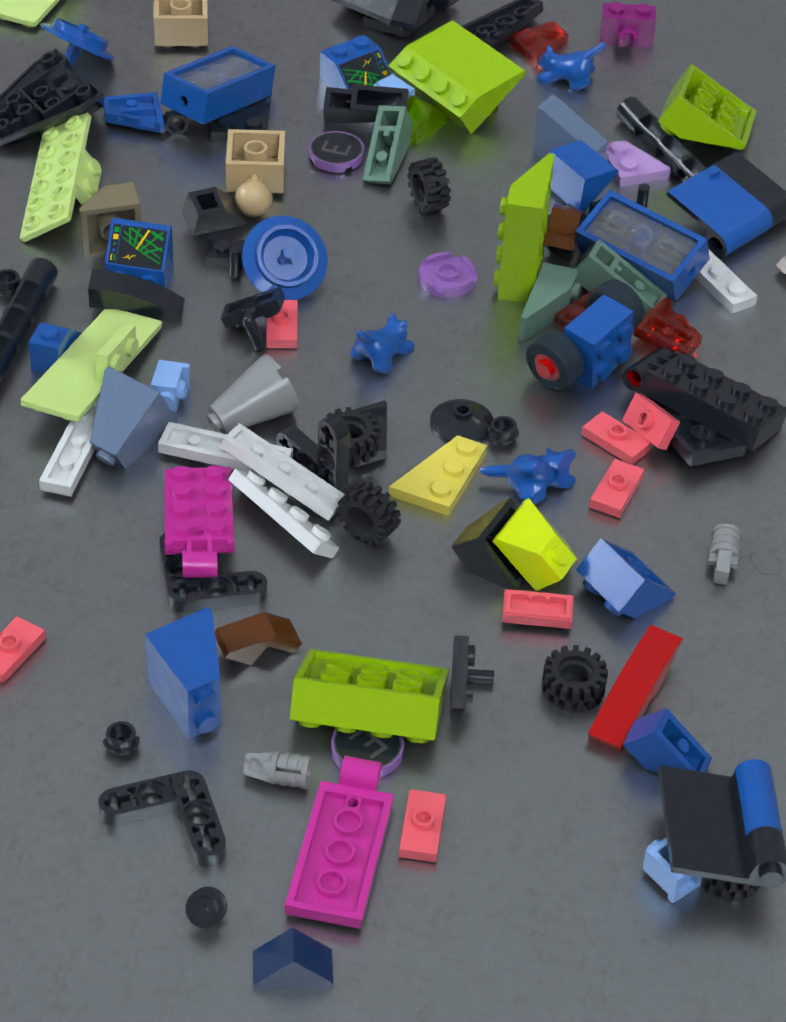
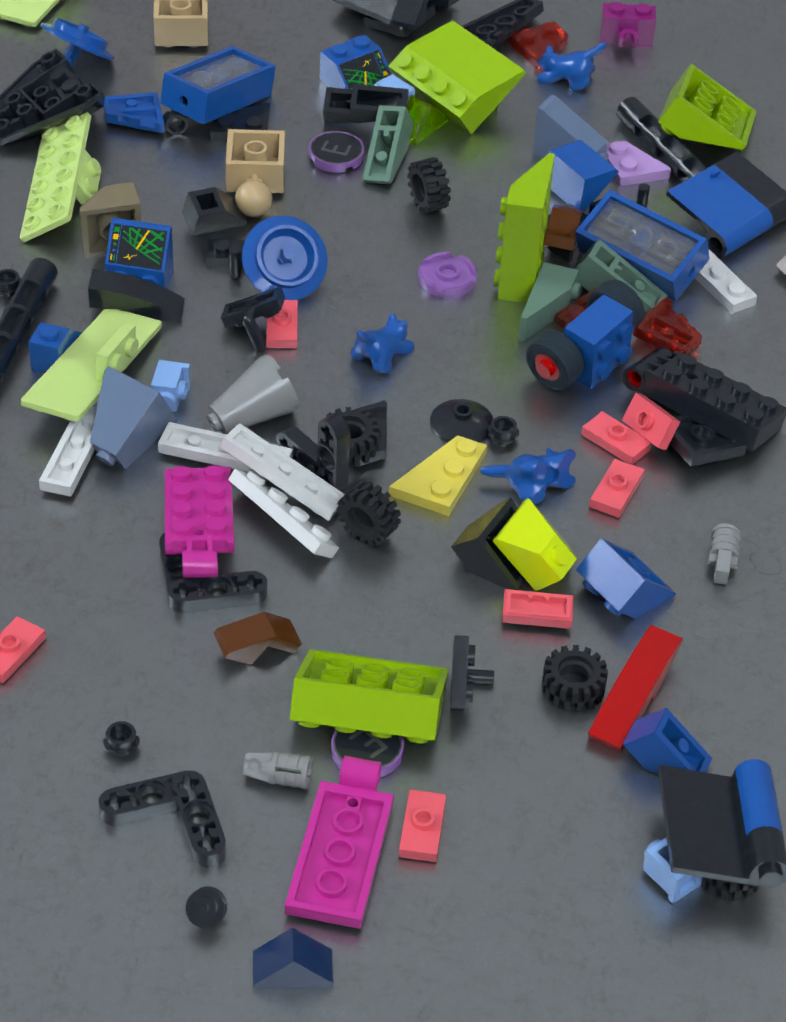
blue slope [145,607,221,739] -> none

